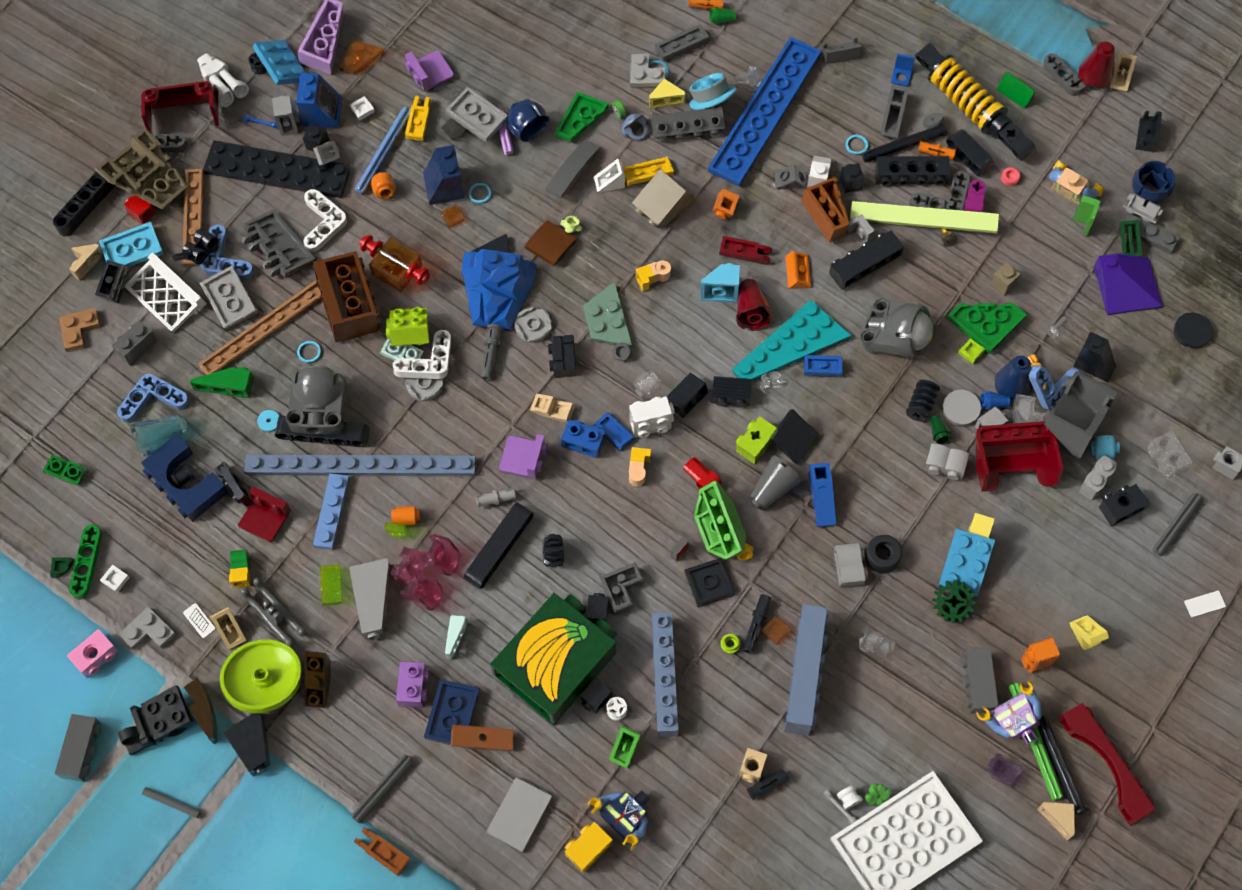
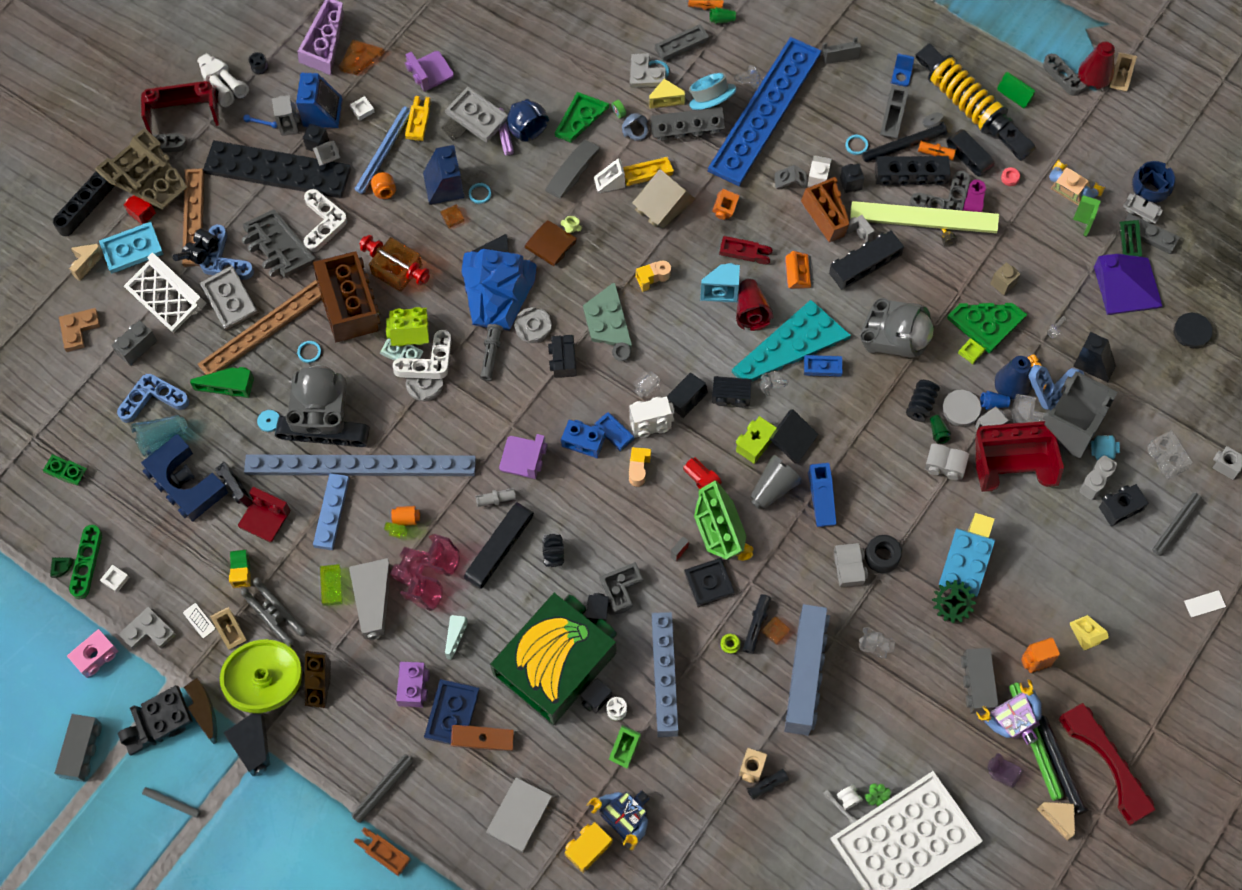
black brick [95,260,131,304] -> none
dark azure plate [253,40,306,85] -> none
tan slope [530,394,575,423] -> none
black hinge [1135,111,1162,152] -> none

